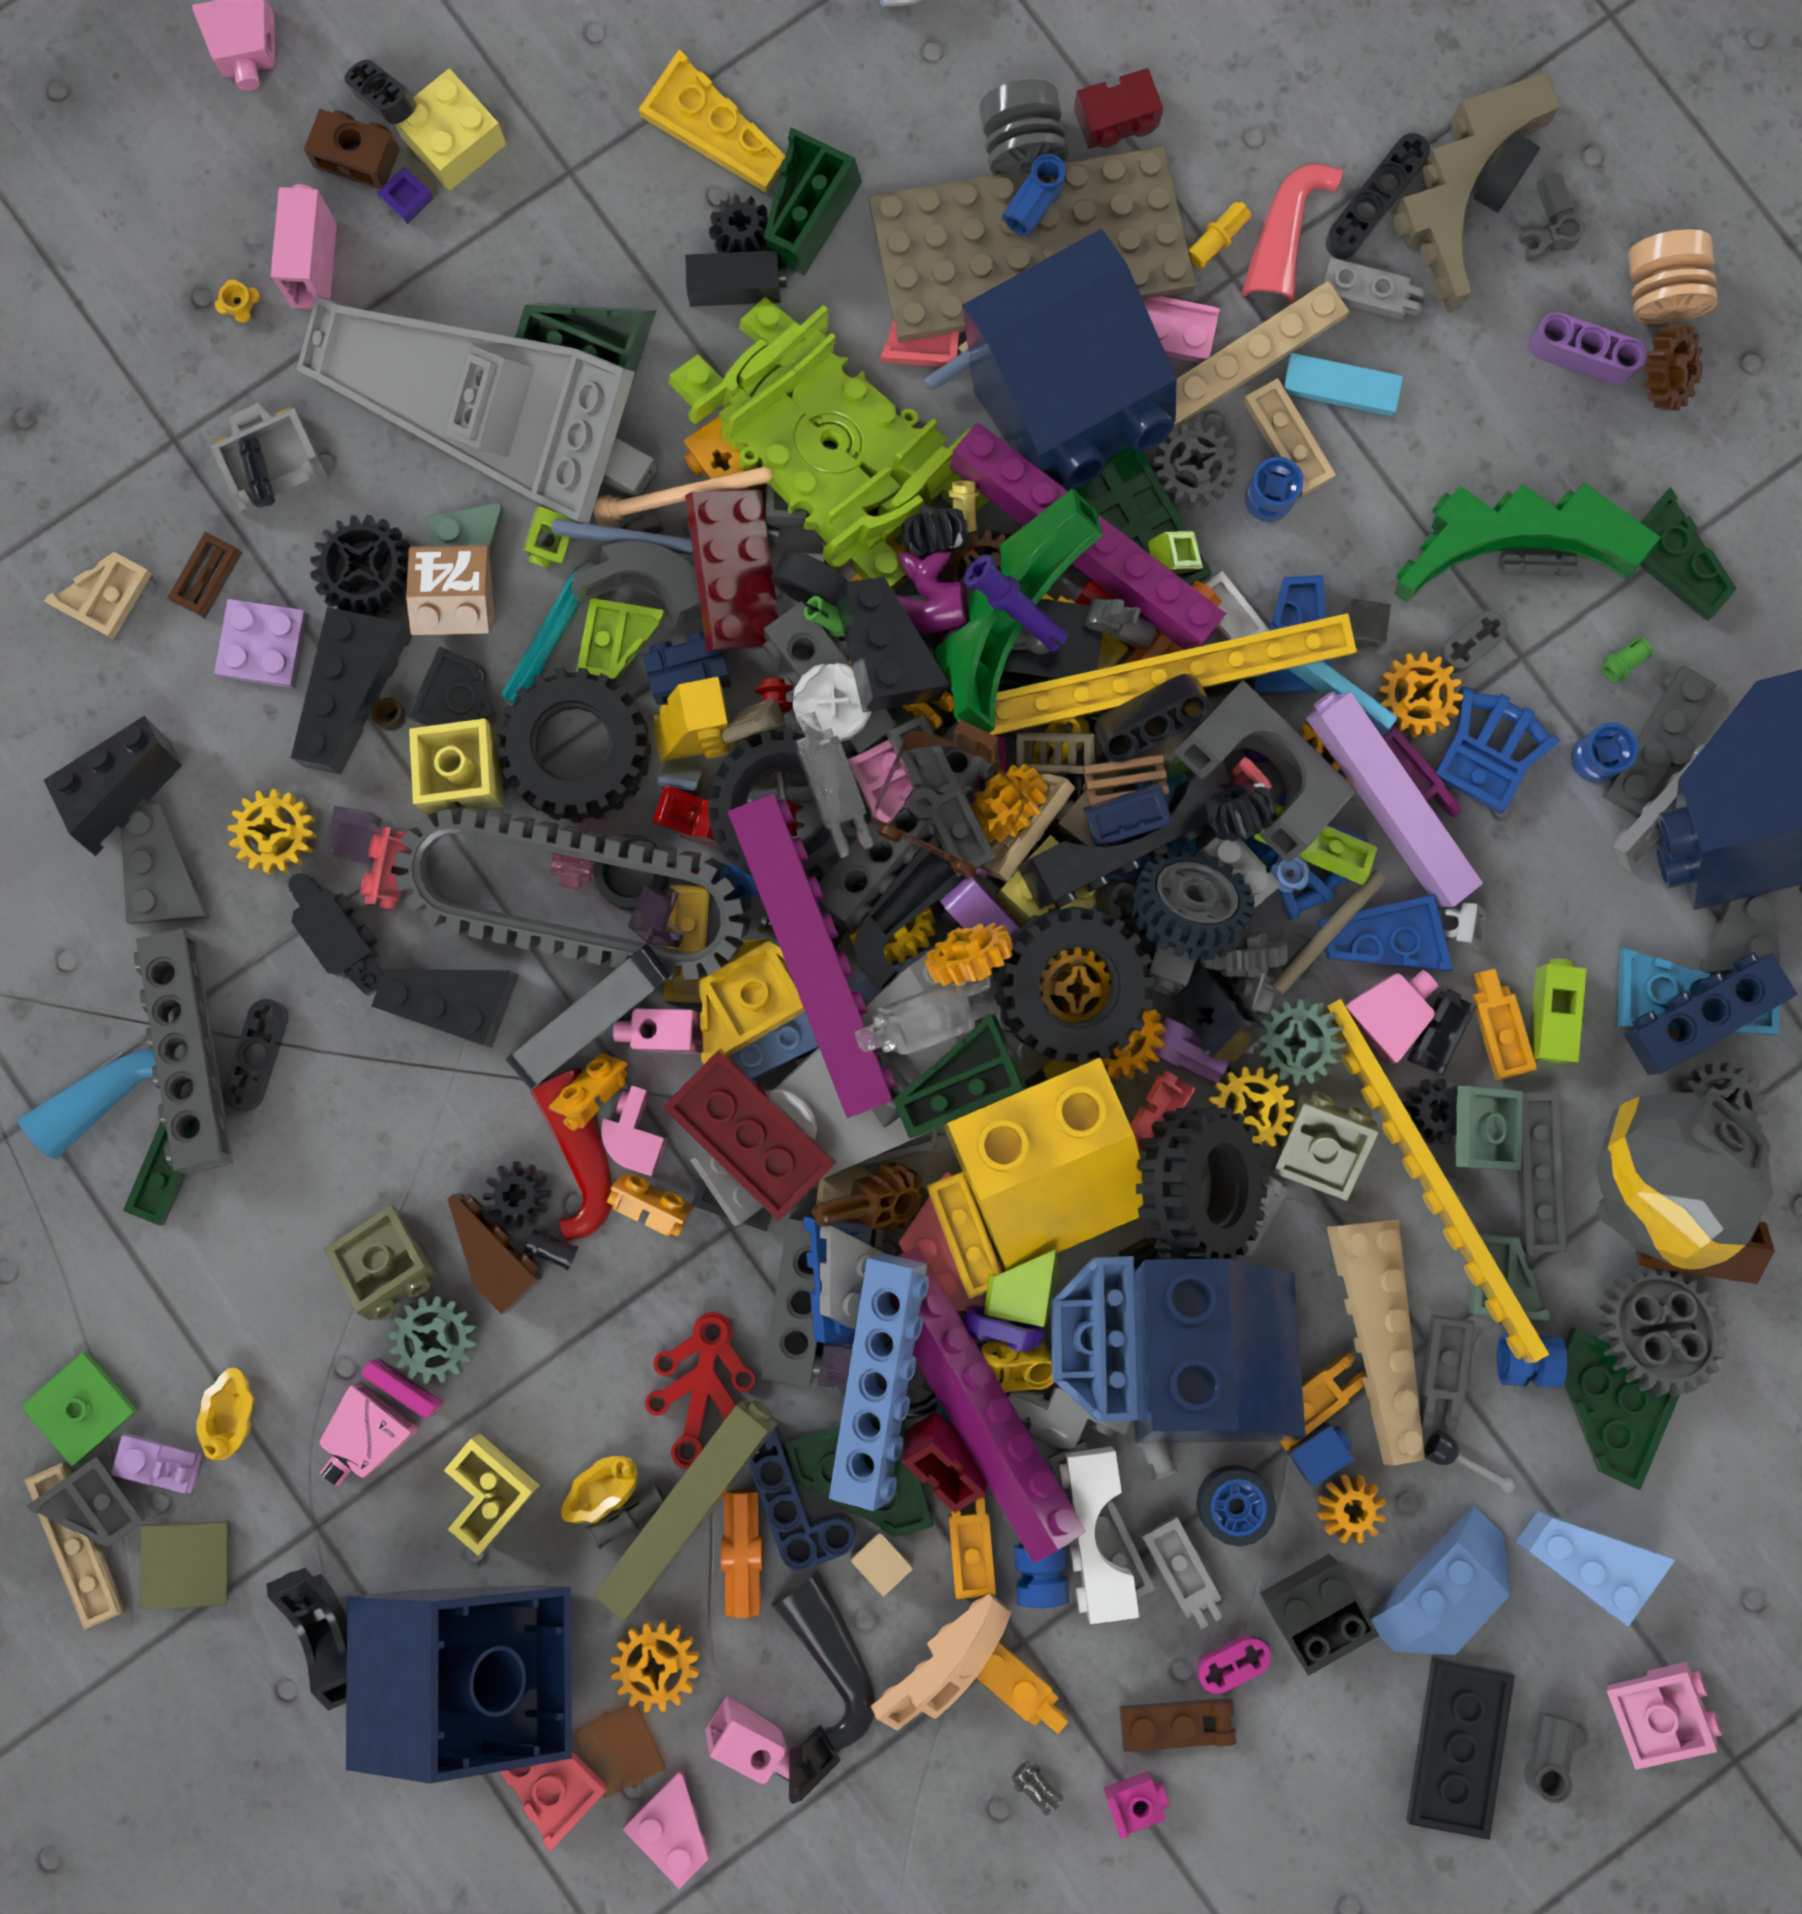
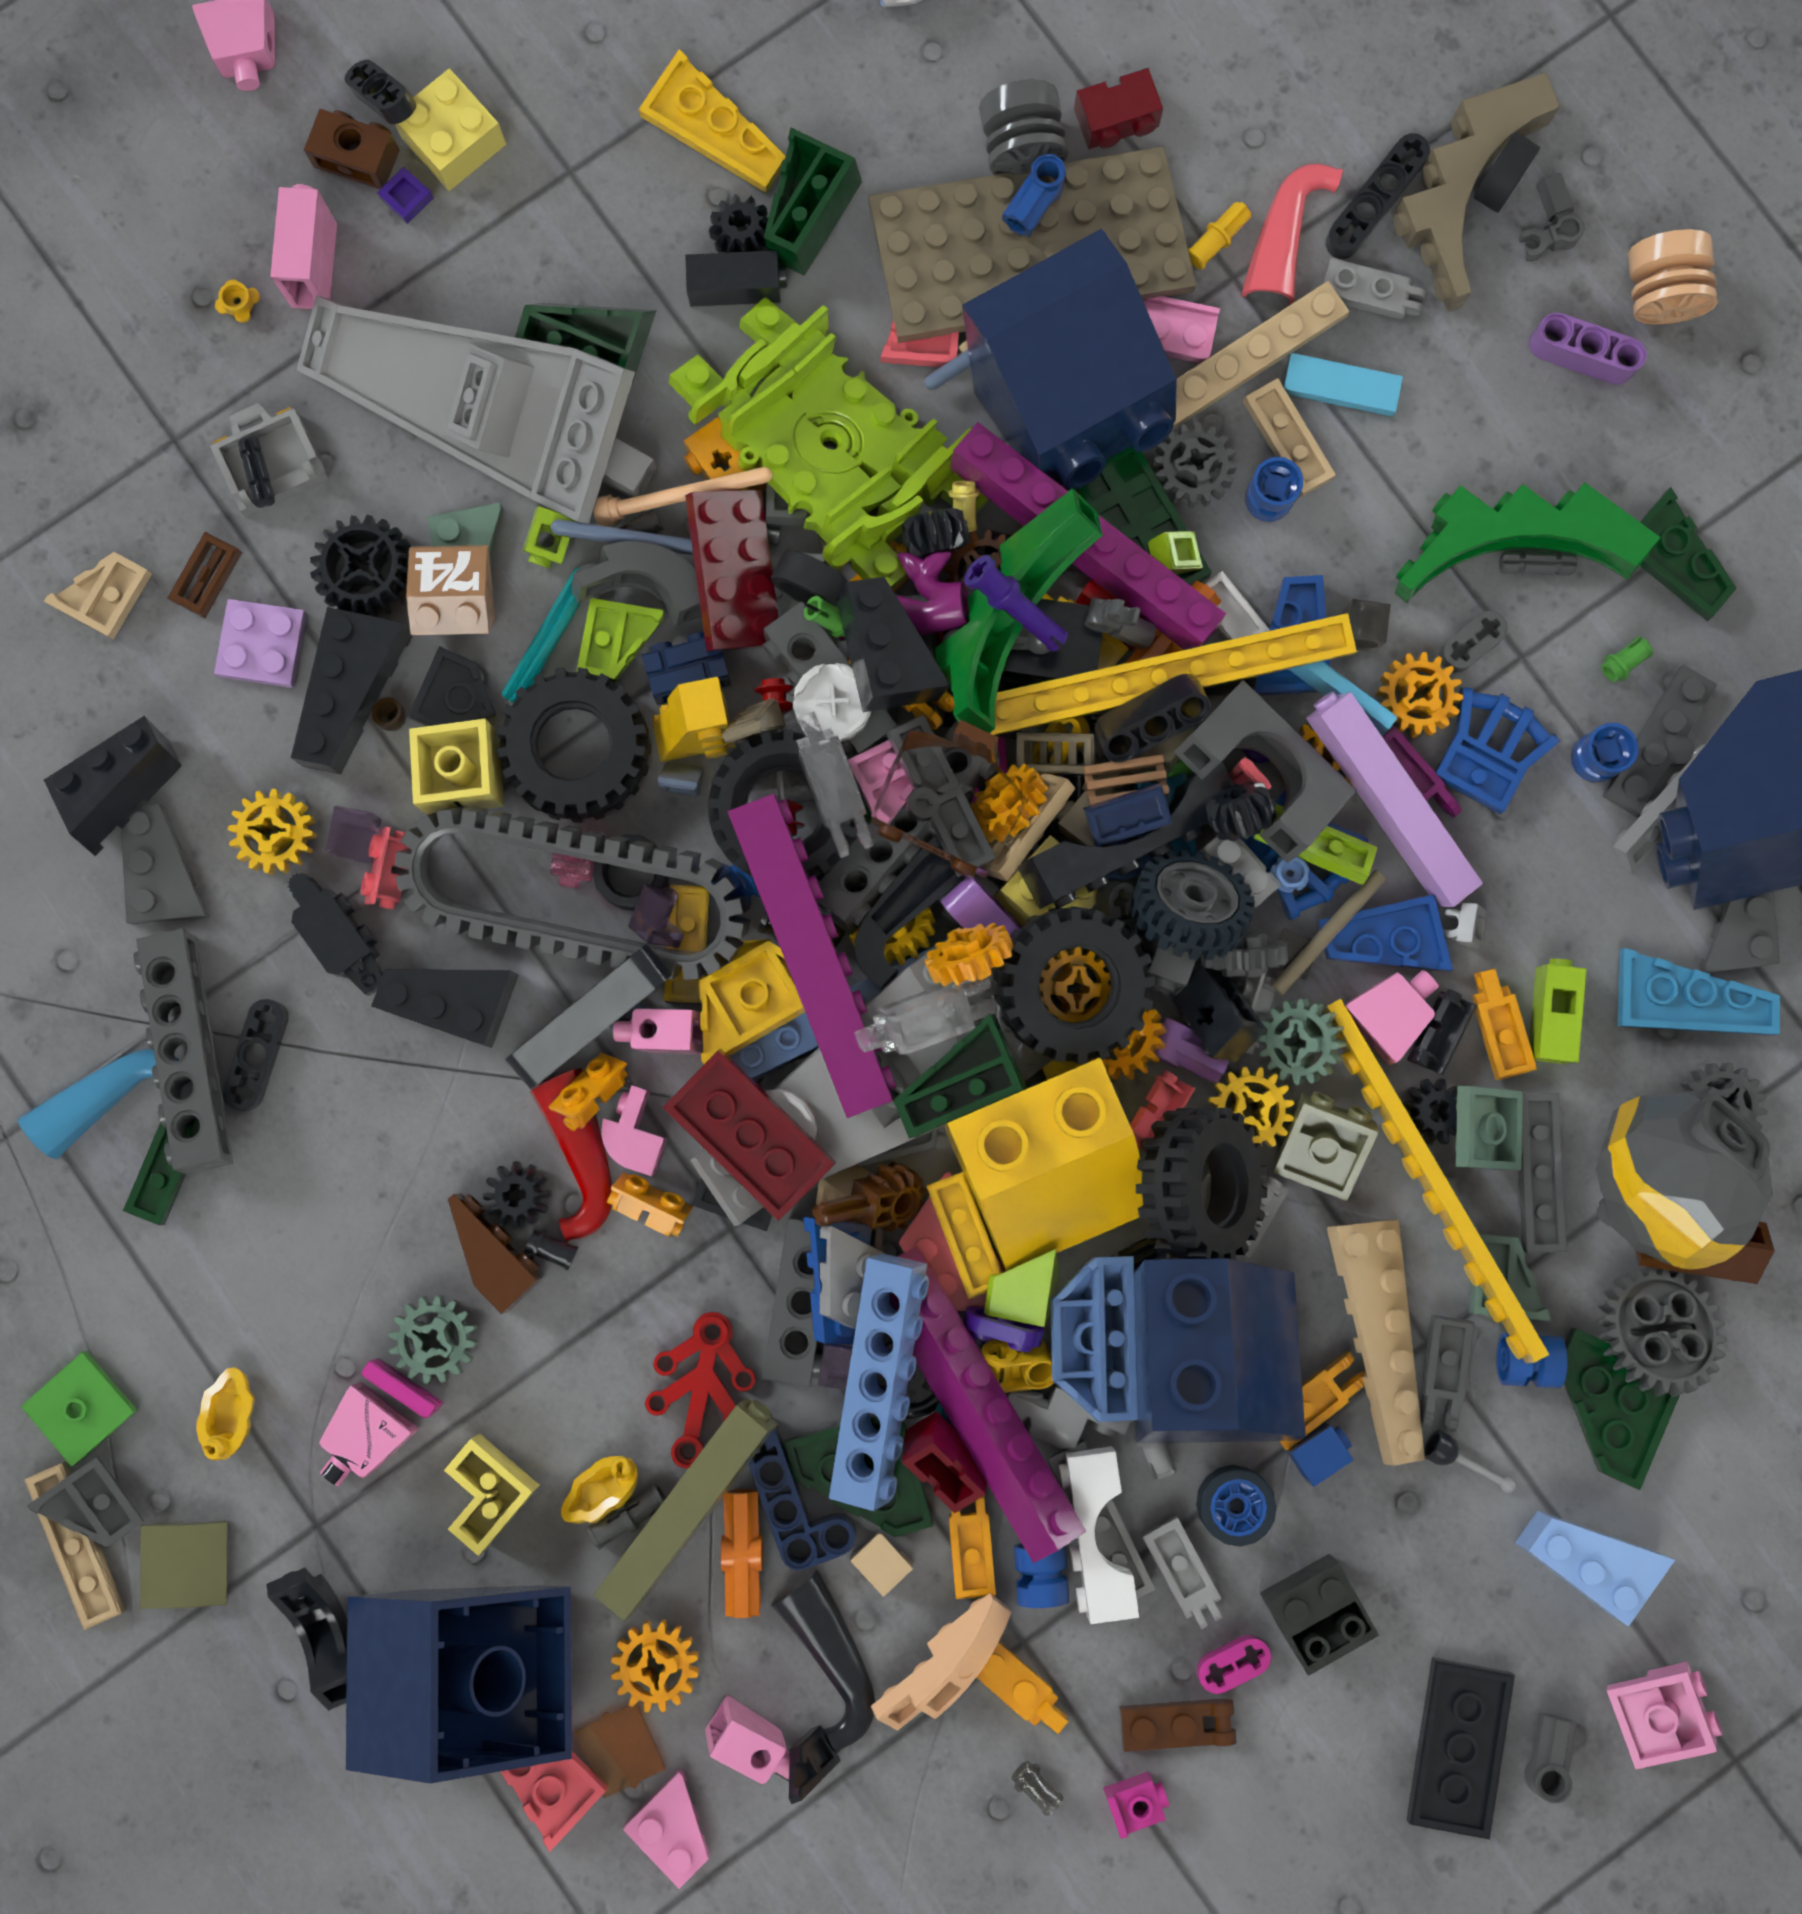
lavender plate [111,1433,204,1494] -> none
olive plate [324,1204,437,1321] -> none
red brick [652,786,720,849] -> none
light orange gear [1317,1474,1386,1544] -> none
medium blue wedge [1369,1505,1510,1655] -> none
dark blue brick [1623,952,1798,1075] -> none
reddish brown gear [1644,324,1703,411] -> none

